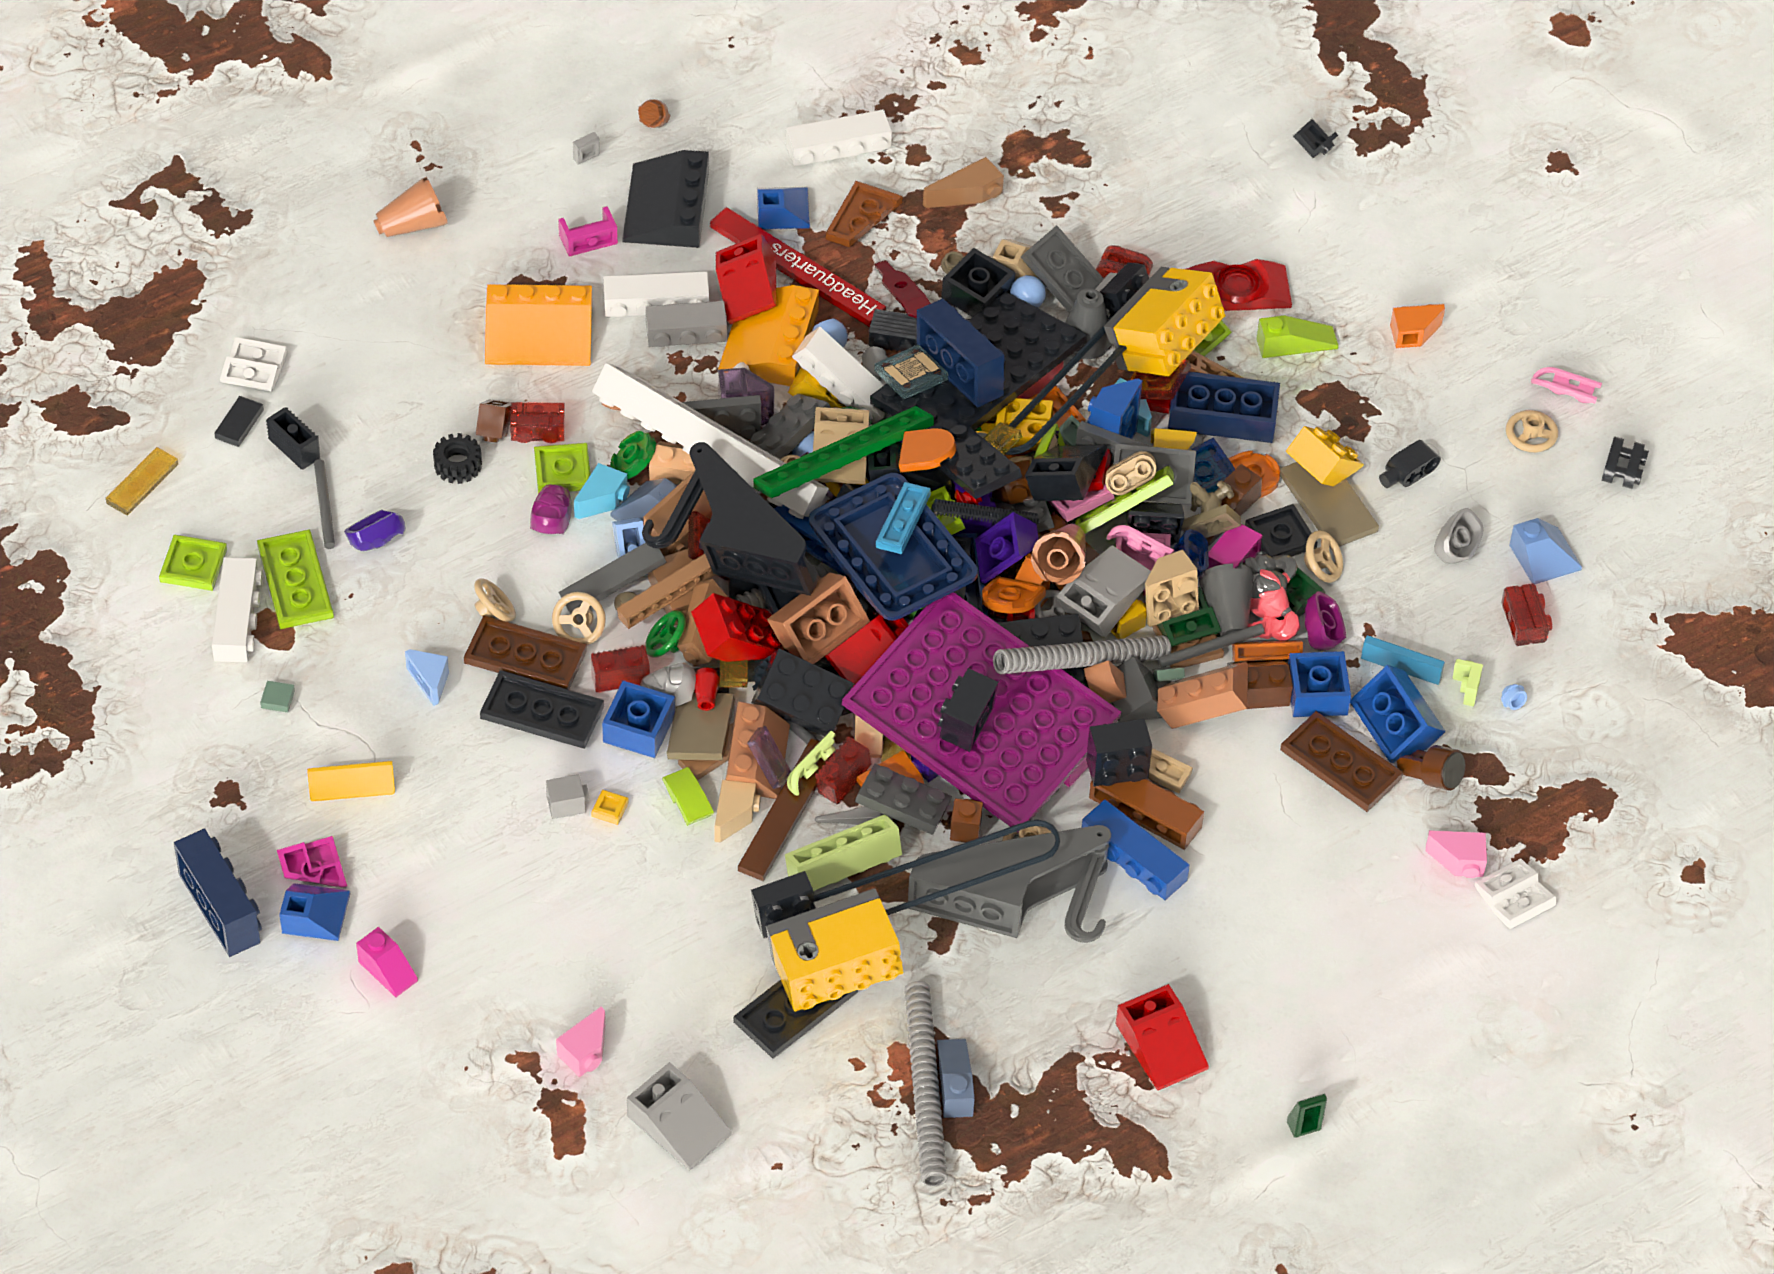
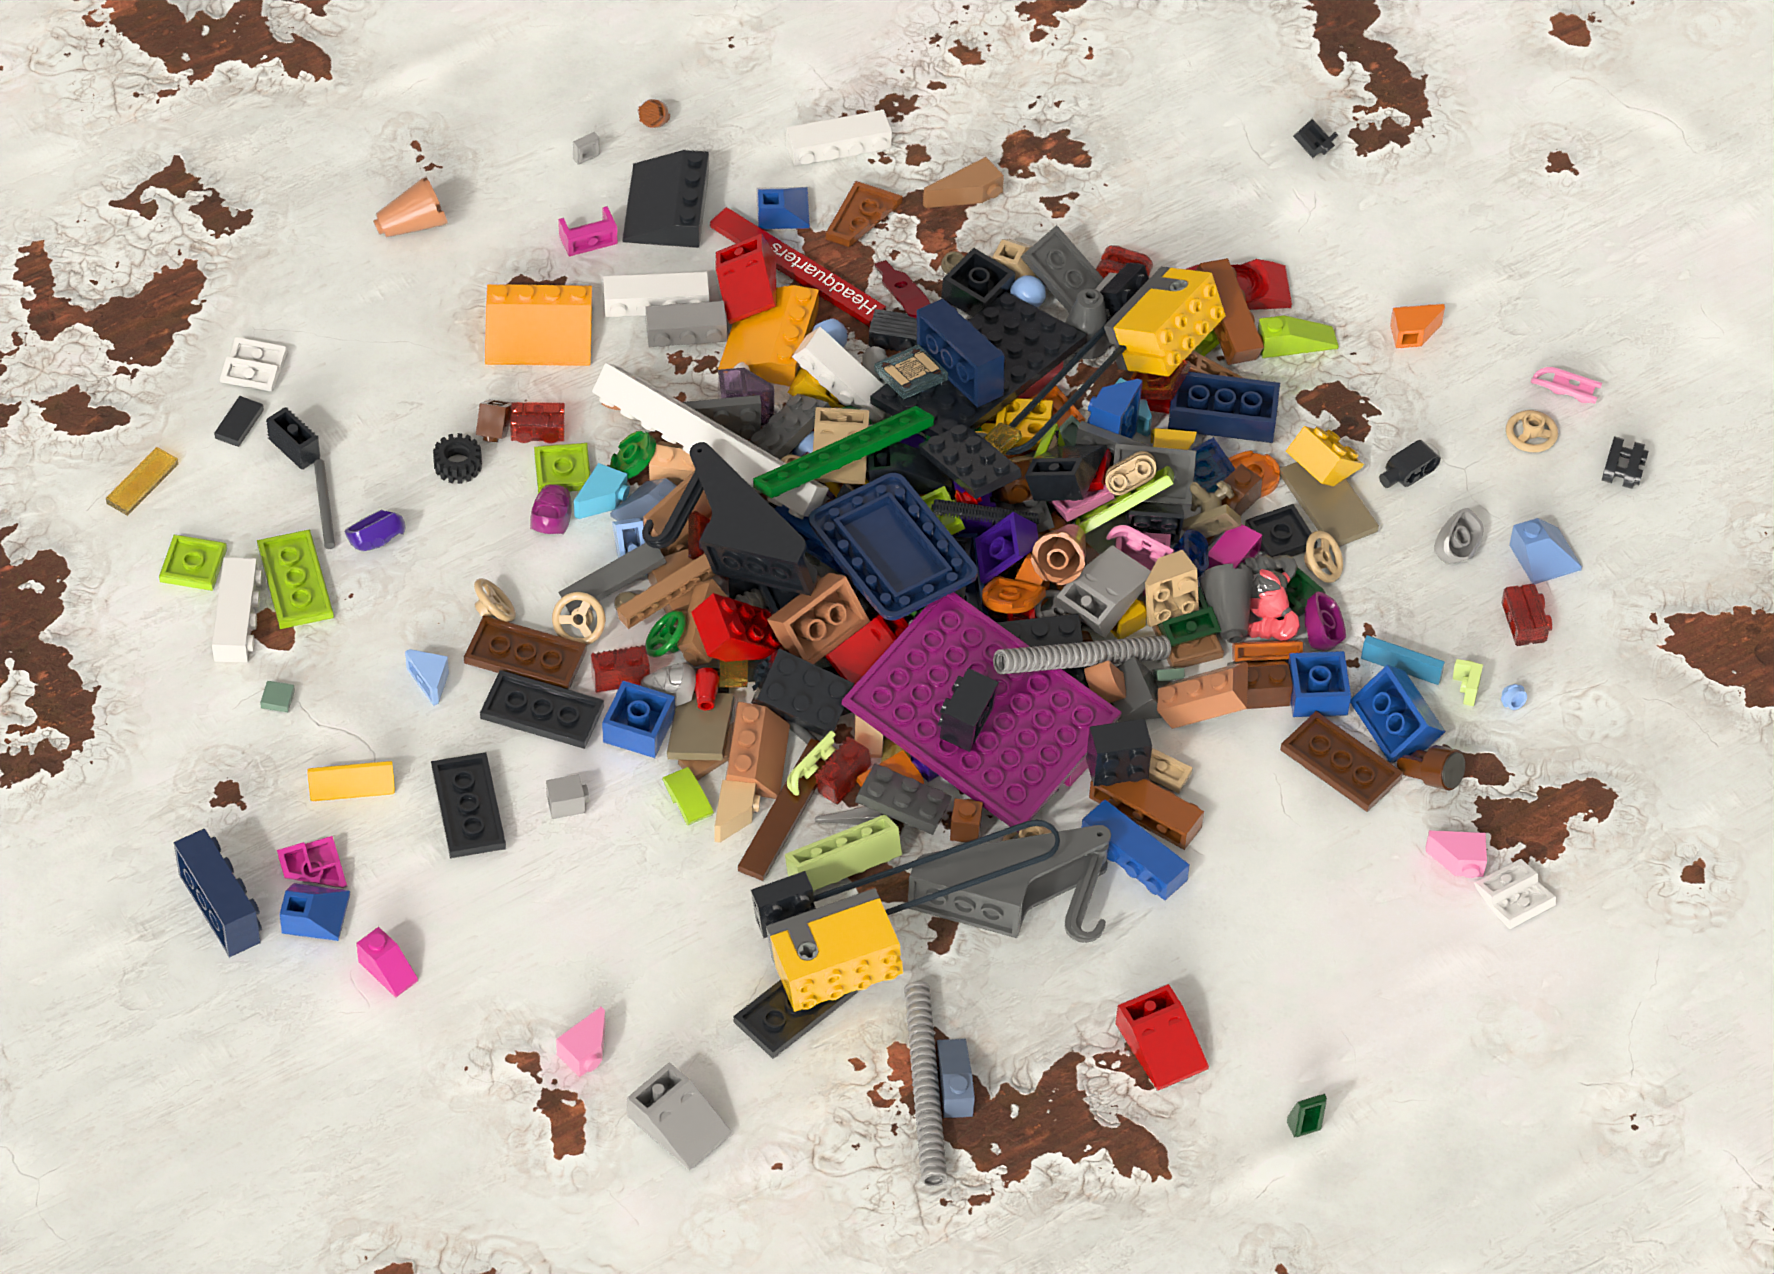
yellow tile [592,789,629,825] -> none
tile [747,726,791,789] -> none
dark azure tile [876,482,931,554] -> none
orange tile [899,428,956,472] -> none
dark grey bar [1158,623,1265,668] -> none
none -> black plate [431,752,506,858]
none -> dark orange brick [1196,258,1264,365]

